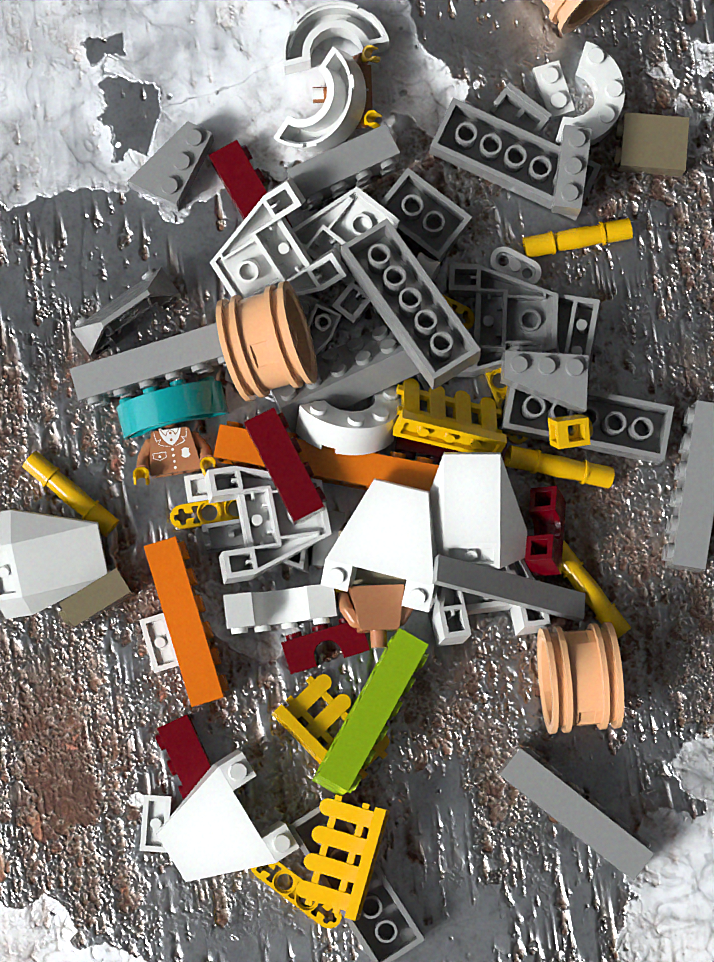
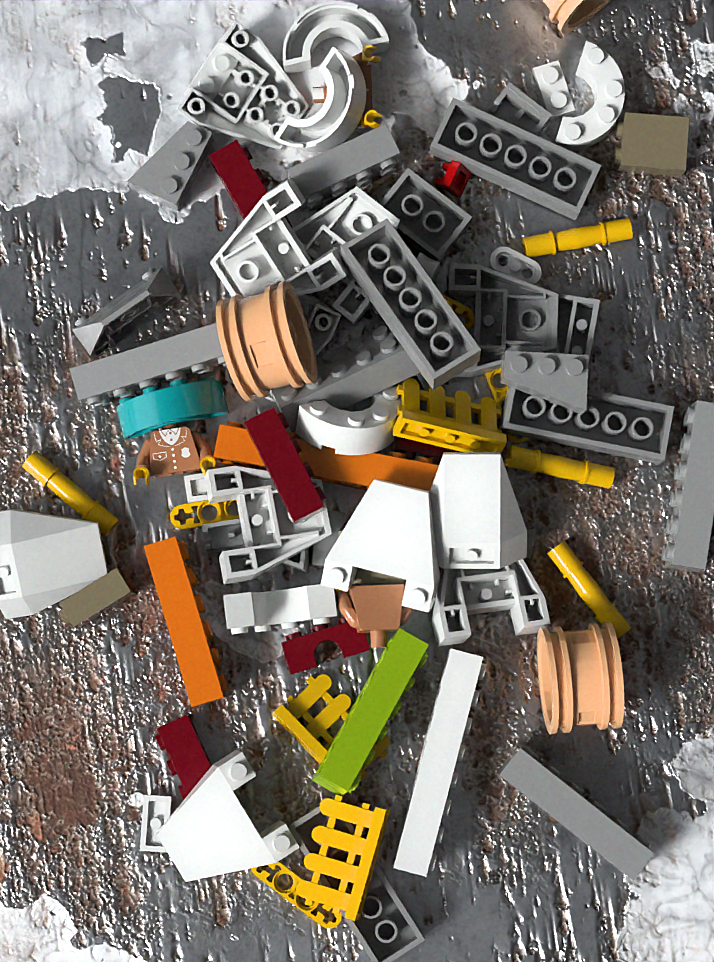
white plate [139,613,179,673] -> none
light grey tile [432,555,585,622] -> none
dark red arch [525,486,566,576] -> none
yellow brick [548,414,593,449] -> none
light grey brick [551,125,592,216] -> none
none -> white wedge [177,20,309,150]
none -> white brick [392,649,487,877]
none -> red tile [434,160,472,198]

